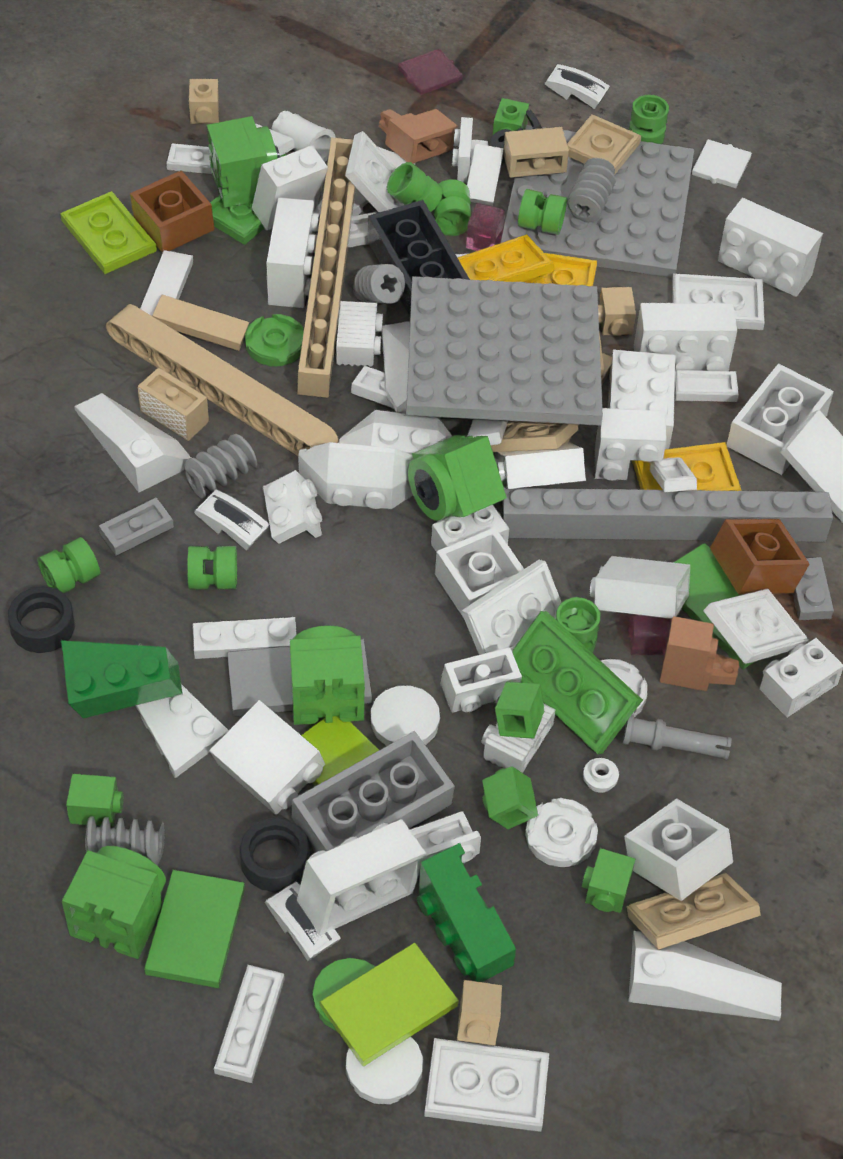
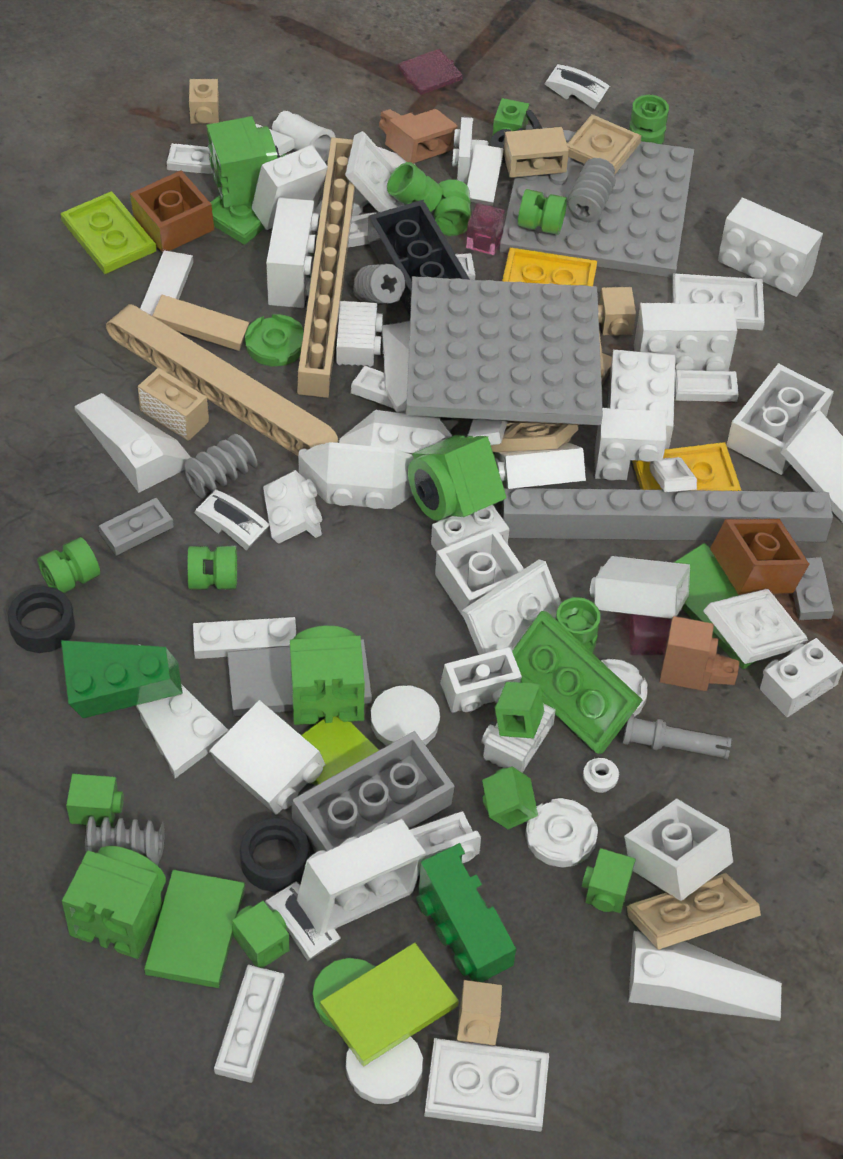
yellow tile [458,235,554,282] -> none
white piece [692,139,752,188] -> none
none -> bright green brick [232,901,290,968]

